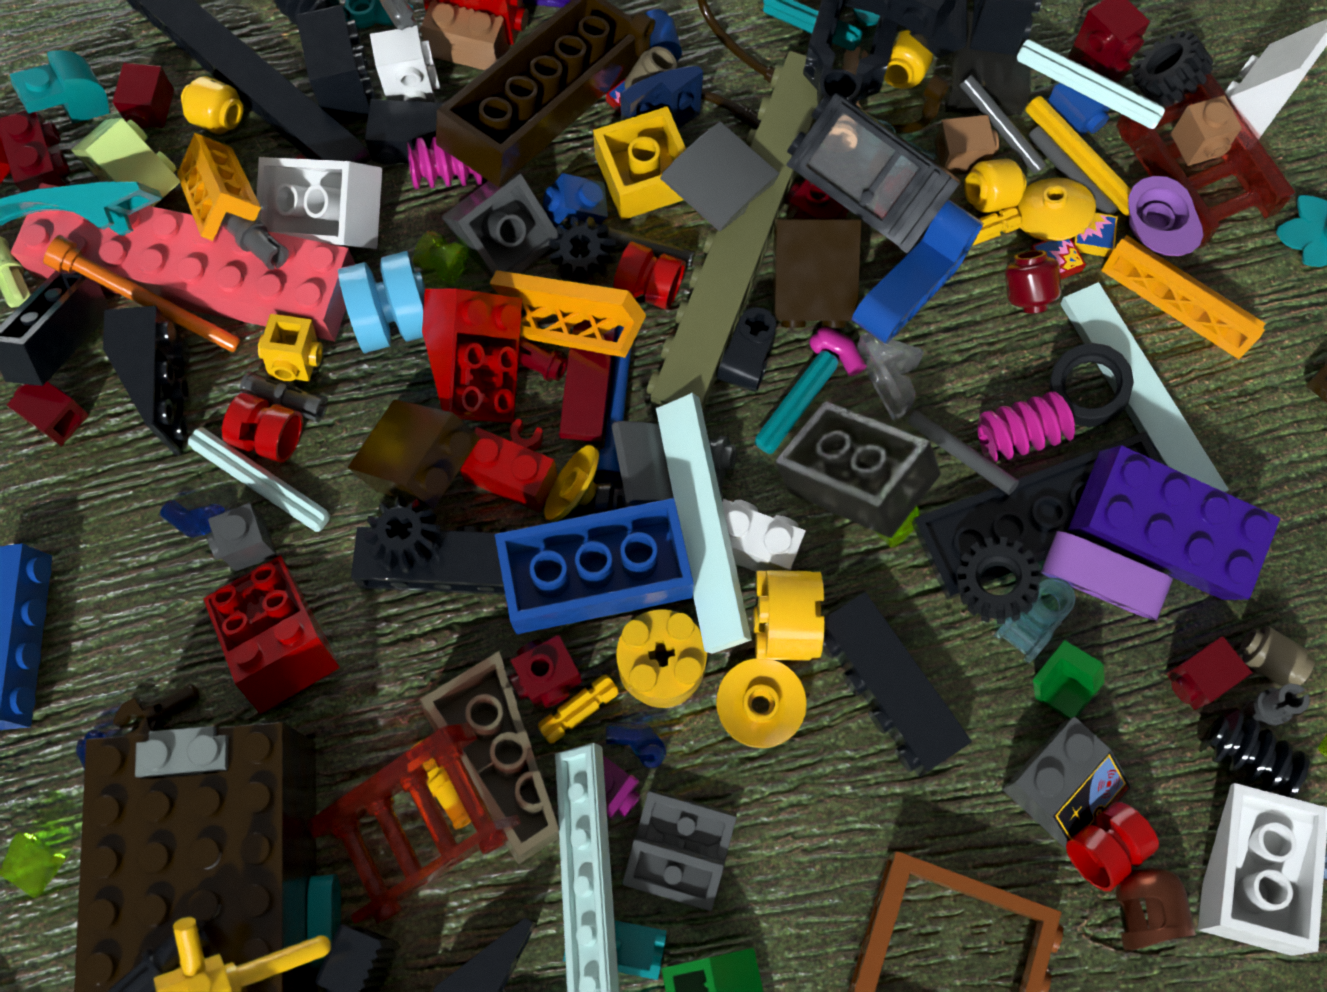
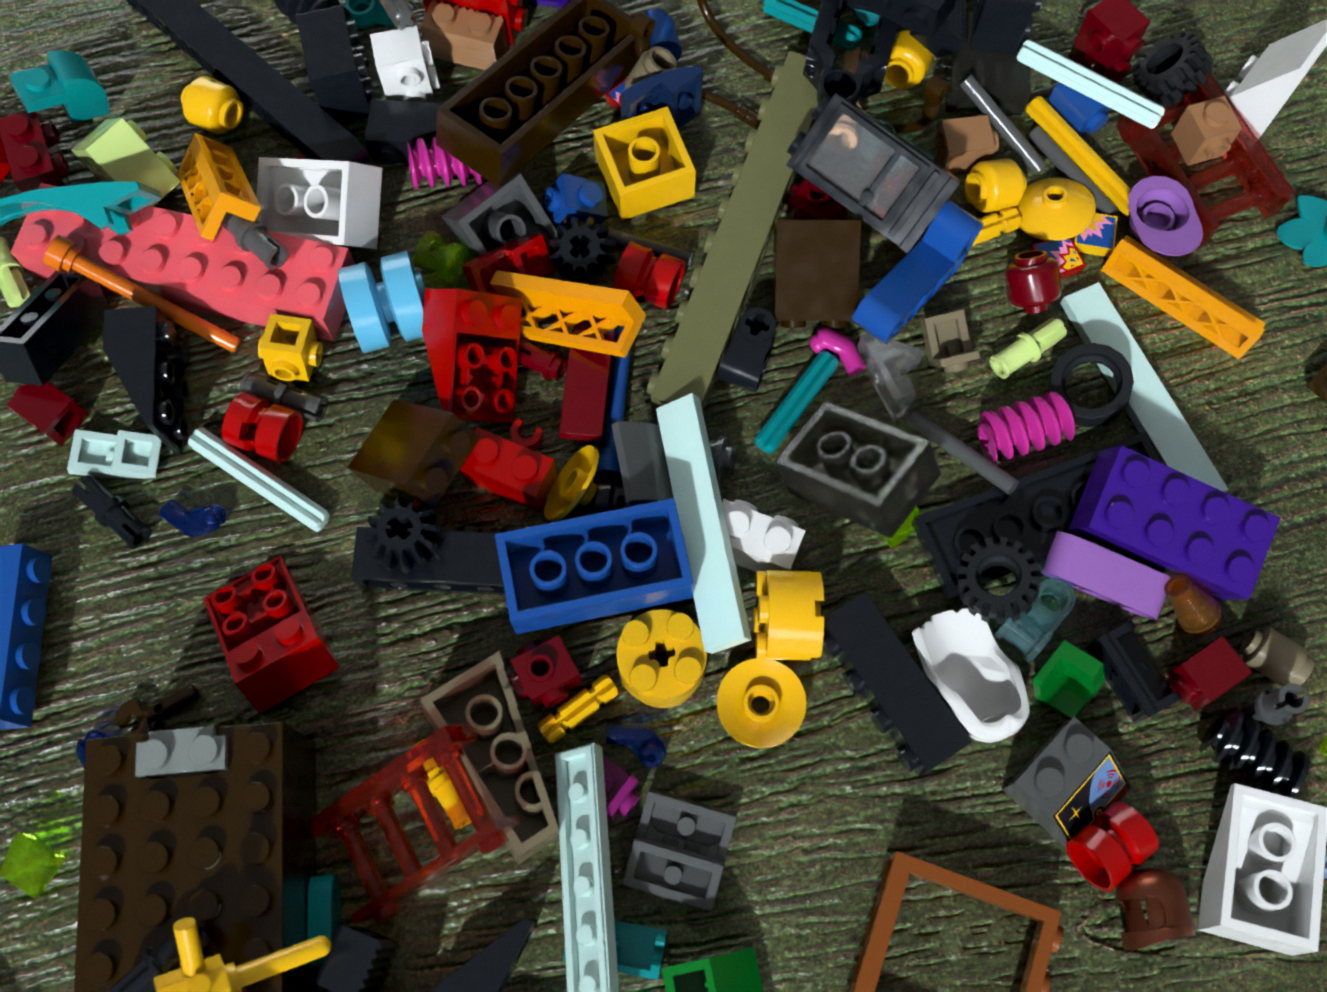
dark red brick [112,63,174,129] -> none
dark grey brick [207,503,277,572] -> none
dark grey slope [660,122,780,232] -> none
none -> light aqua slope [67,429,162,479]
none -> black pin [72,474,152,549]
none -> red slope [461,233,555,295]
none -> white hair [911,607,1030,743]
none -> dark tan bracket [920,309,980,373]
none -> yellowish green axle [989,318,1067,379]
none -> black hinge [1085,620,1183,724]
none -> clear orange cone [1164,575,1222,636]

